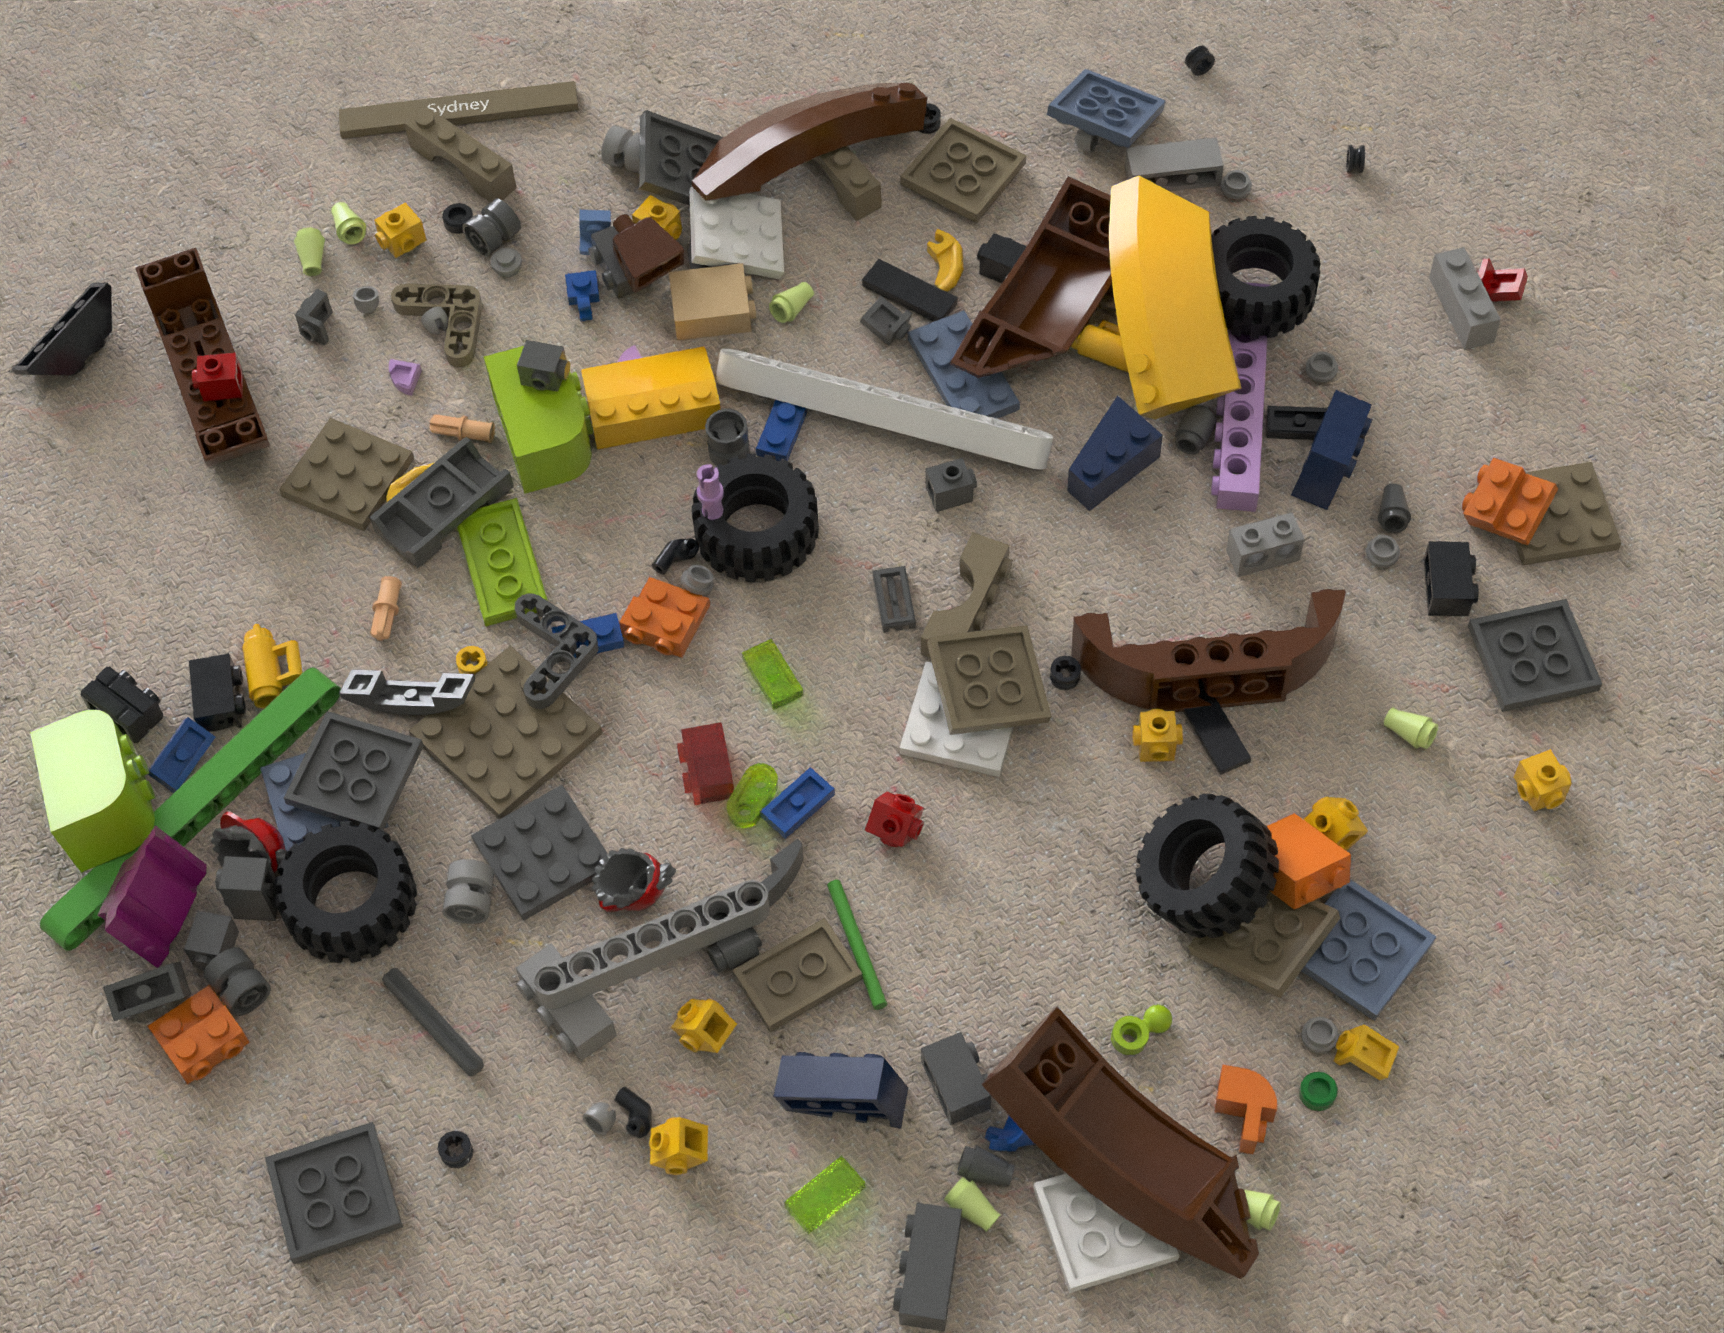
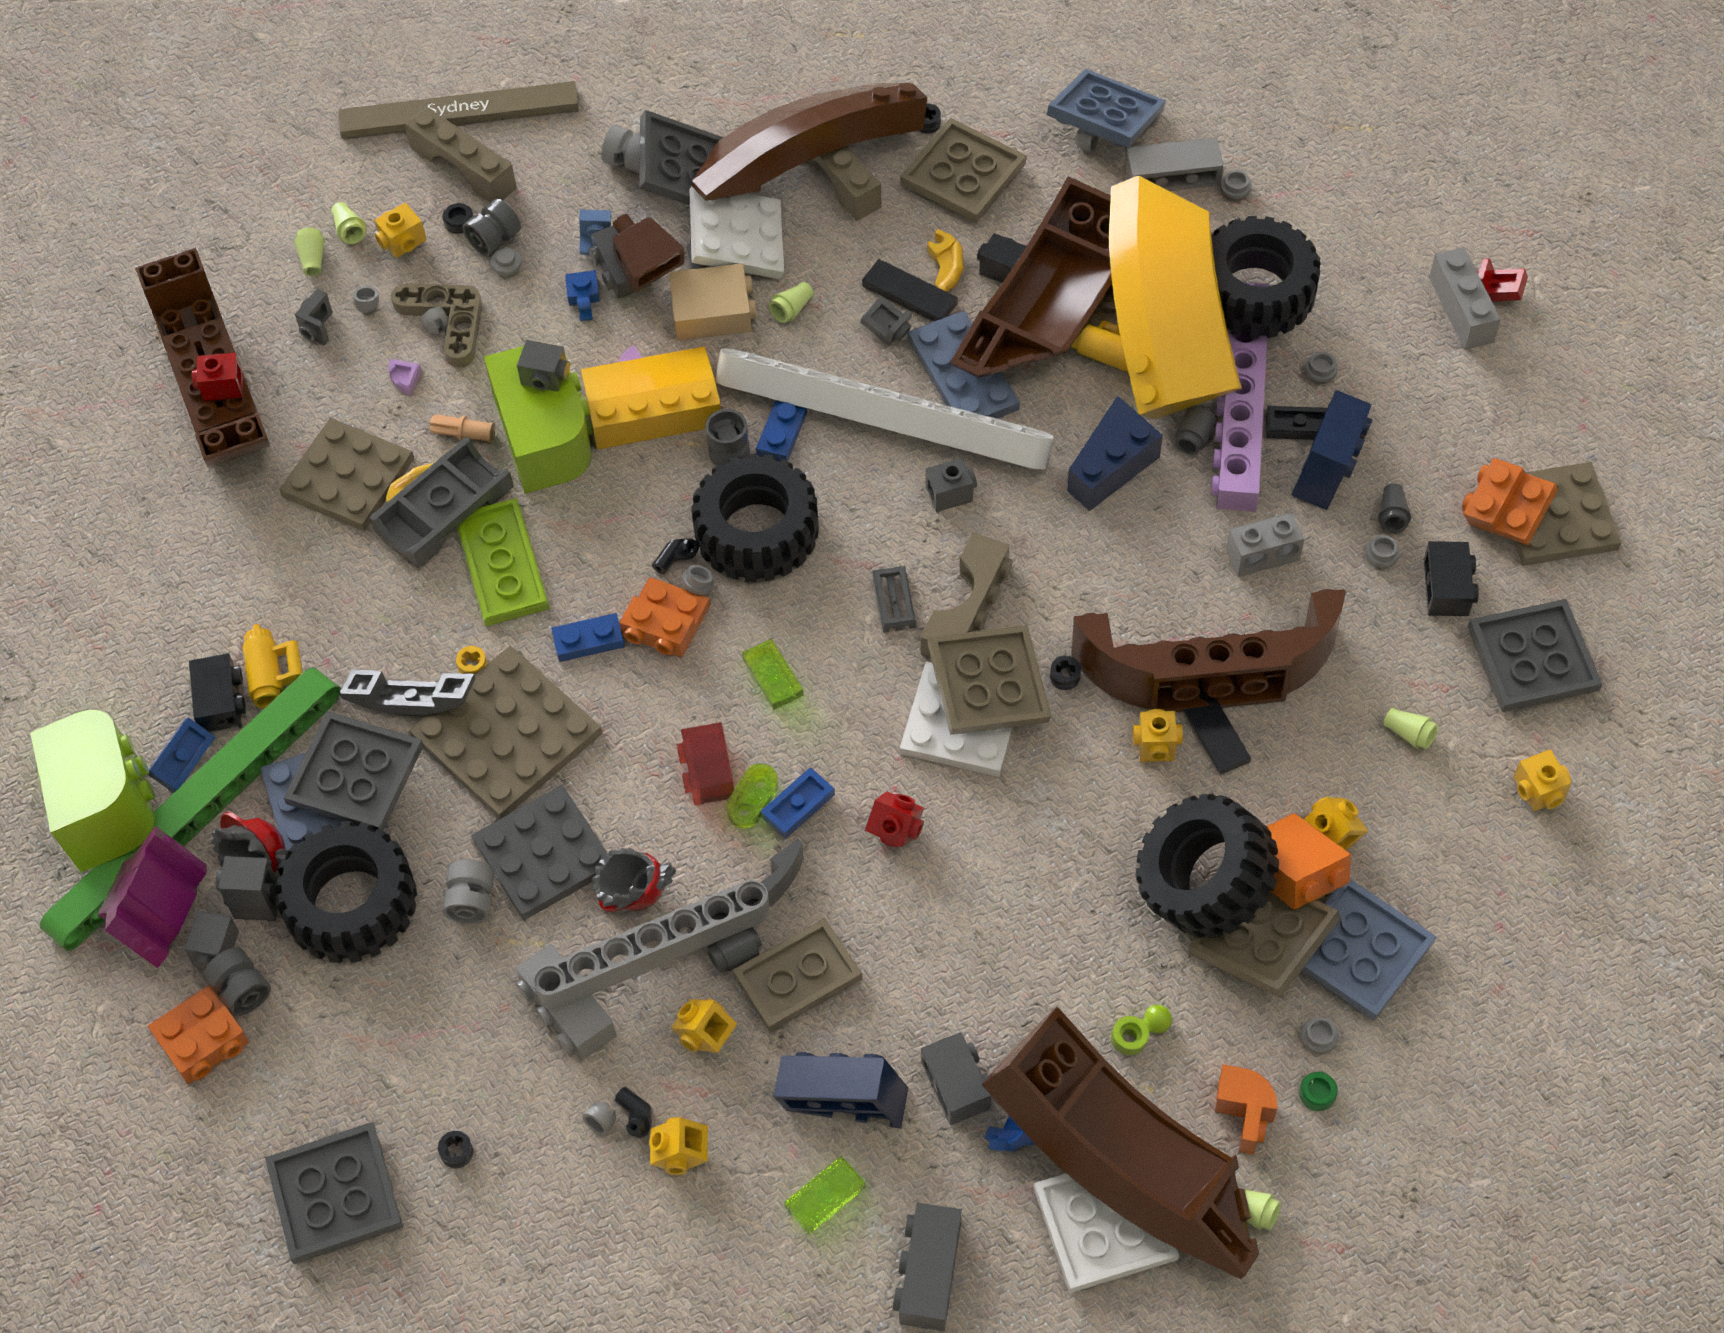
black wedge [11,282,112,376] -> none
black brick [80,666,163,743] -> none
dark grey brick [103,961,192,1021] -> none
light nougat axle [370,576,402,641] -> none
dark grey axle [382,968,484,1077] -> none
dark grey beam [515,593,599,709] -> none
yellow brick [632,195,682,240] -> none
lavender pin [697,464,724,520] -> none
bright green bar [827,880,887,1010] -> none
yellowish green cone [944,1177,1001,1232] -> none
dark grey cone [957,1145,1015,1187] -> none
black bush [1185,45,1215,76] -> none
yellow bracket [1333,1024,1399,1081] -> none
black bush [1346,145,1365,173] -> none

